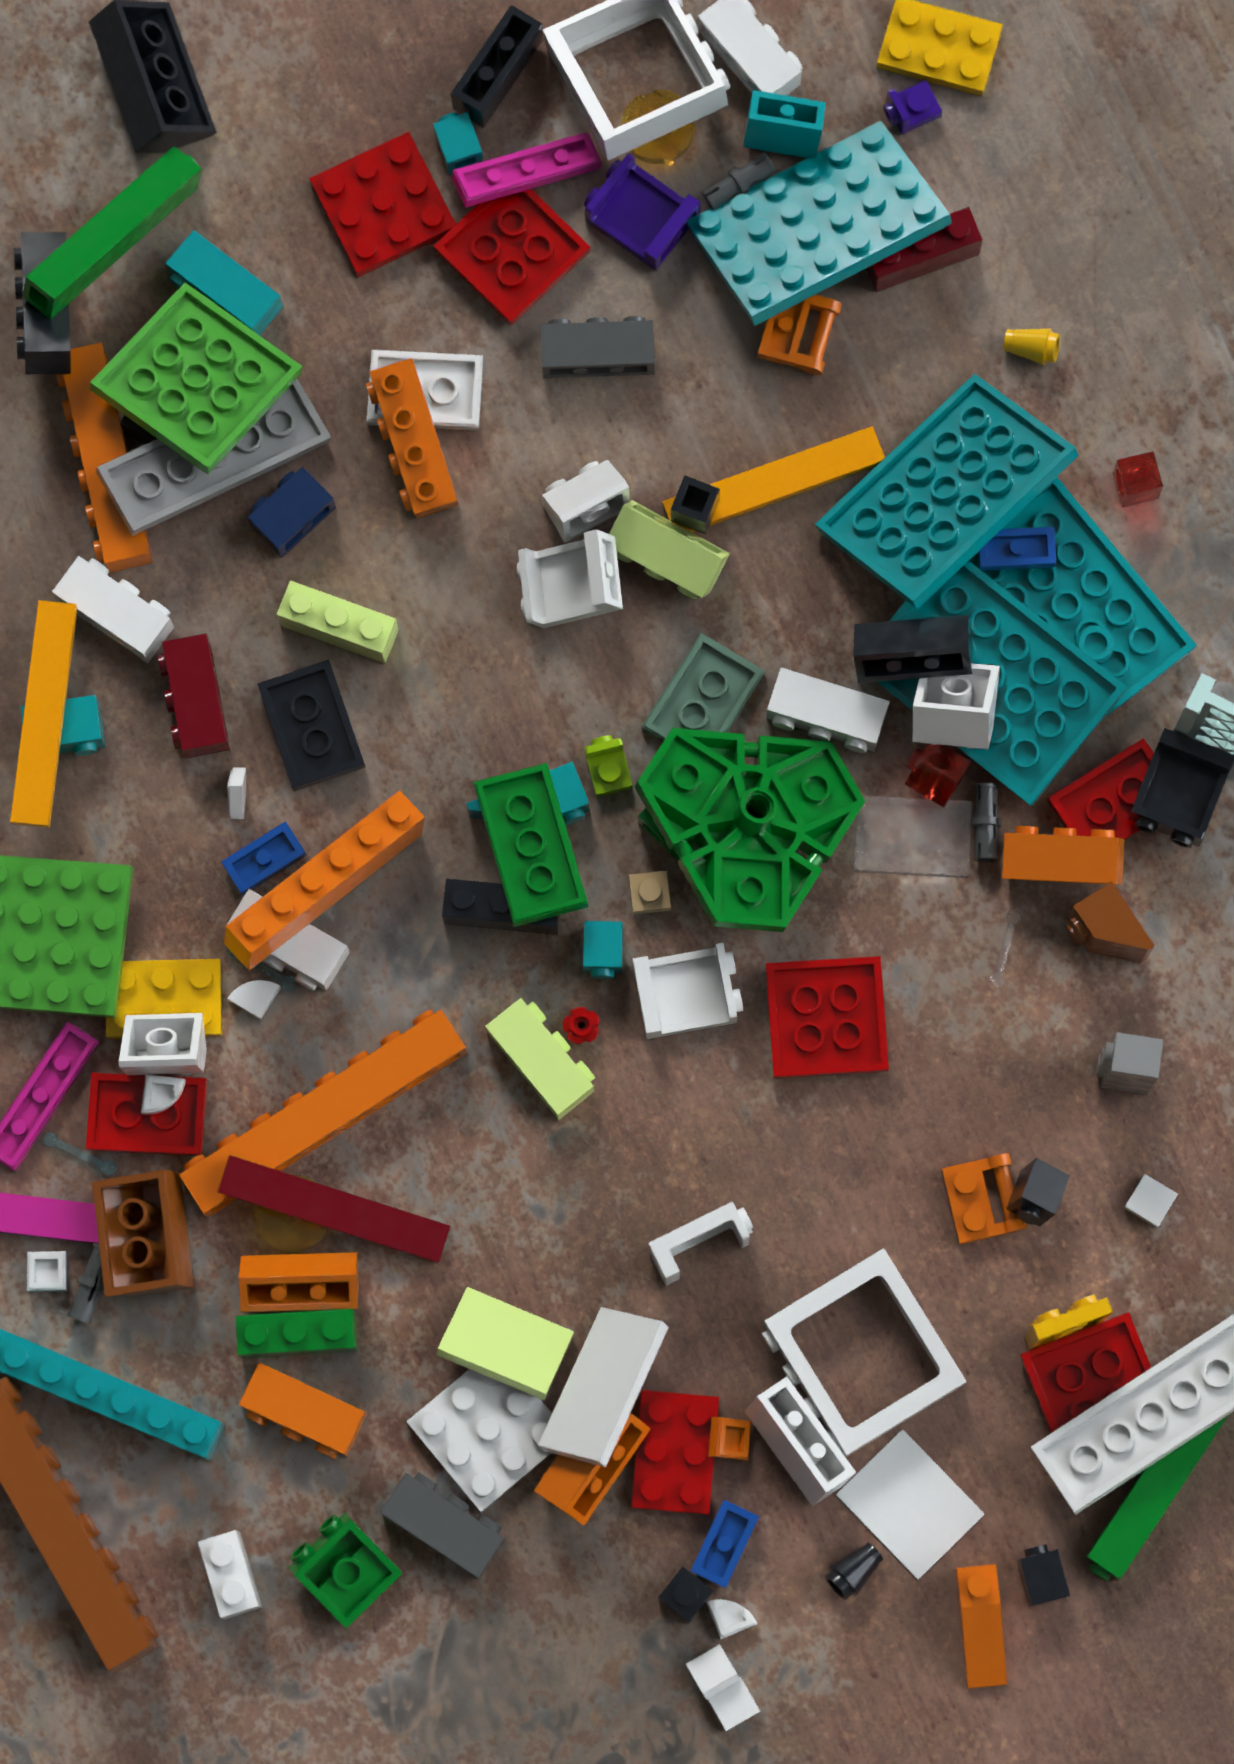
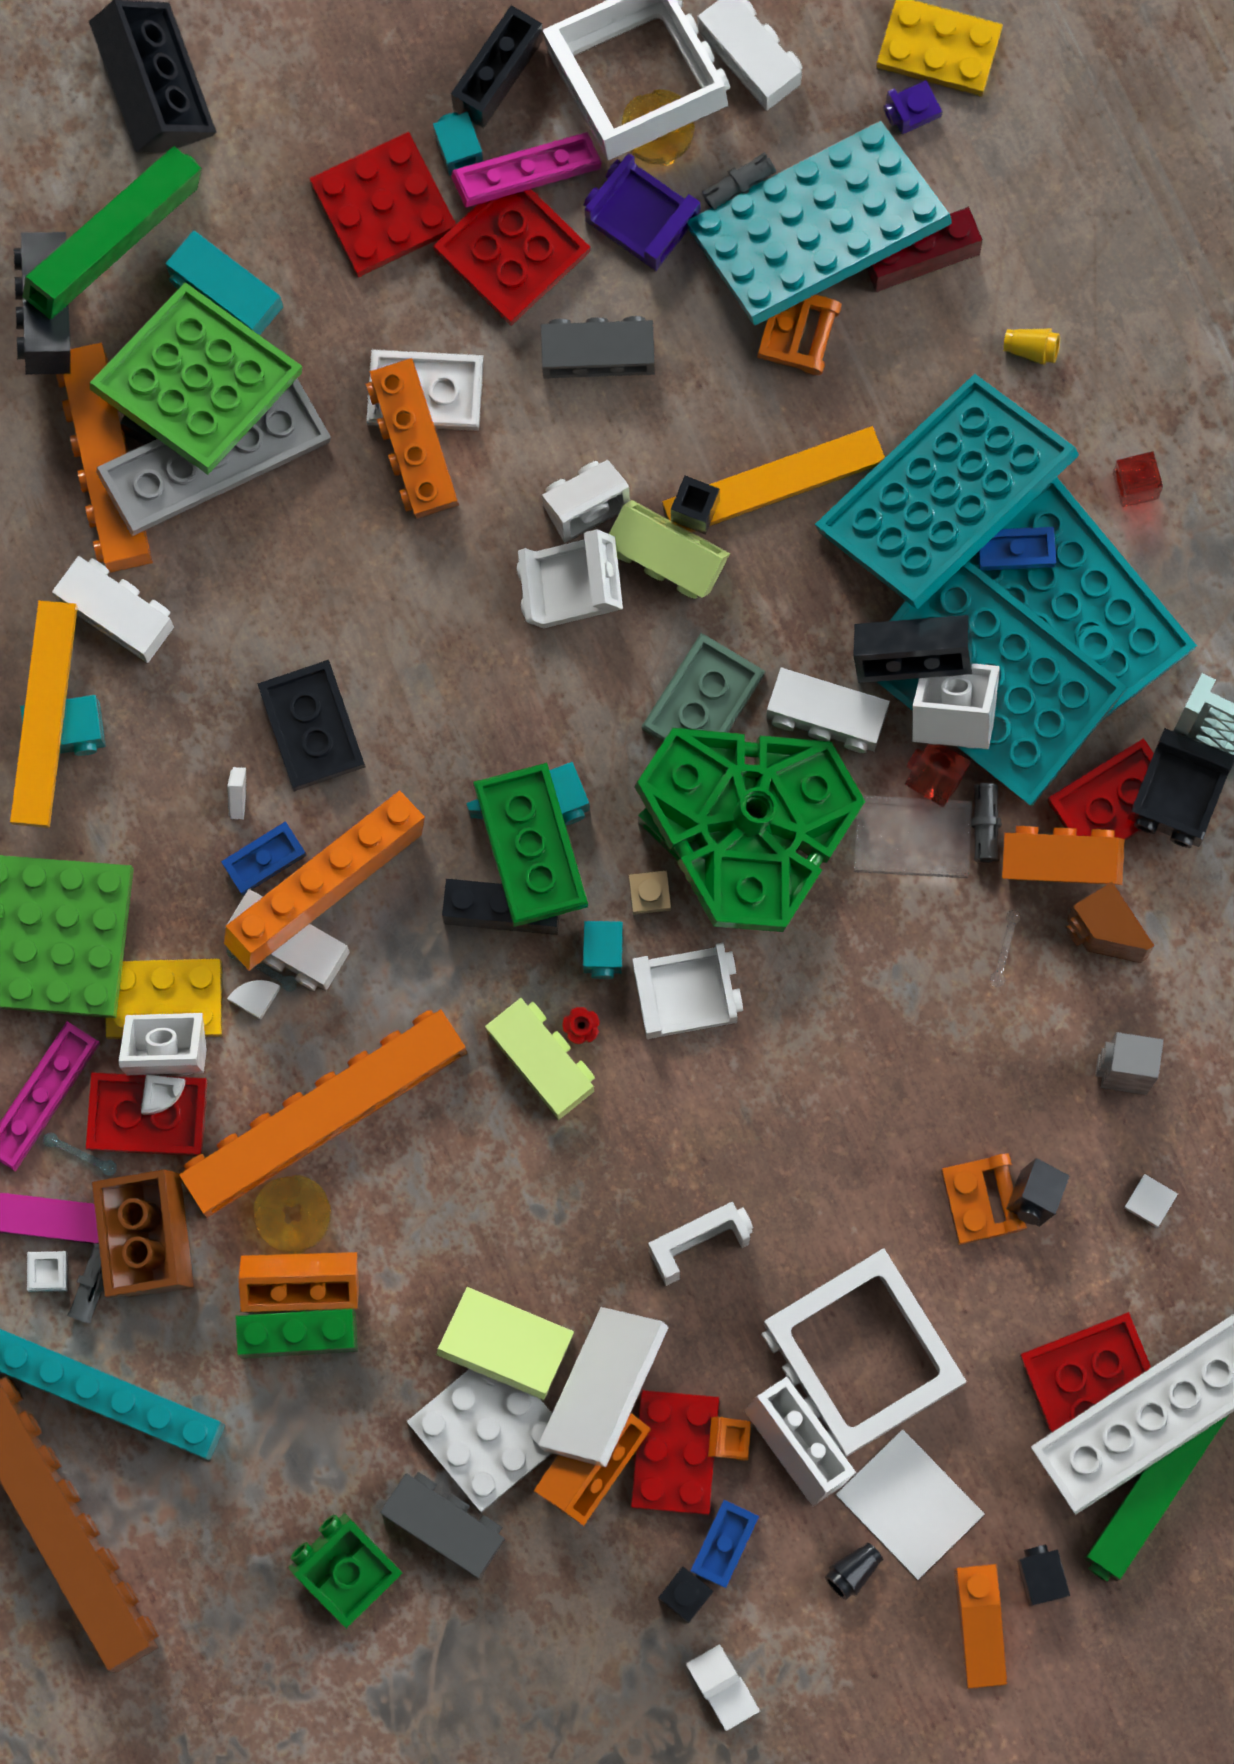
dark red brick [158,633,230,759] -> none
white brick [198,1530,262,1619] -> none
dark red tile [217,1155,450,1263] -> none
orange brick [239,1362,367,1460] -> none
dark blue brick [248,467,336,558] -> none
yellowish green brick [276,580,399,664] -> none
lime bracket [584,735,633,798] -> none
white tile [706,1599,757,1639] -> none
teal brick [743,90,826,158] -> none
red plate [766,956,889,1079] -> none
yellow plate [1024,1294,1113,1350] -> none

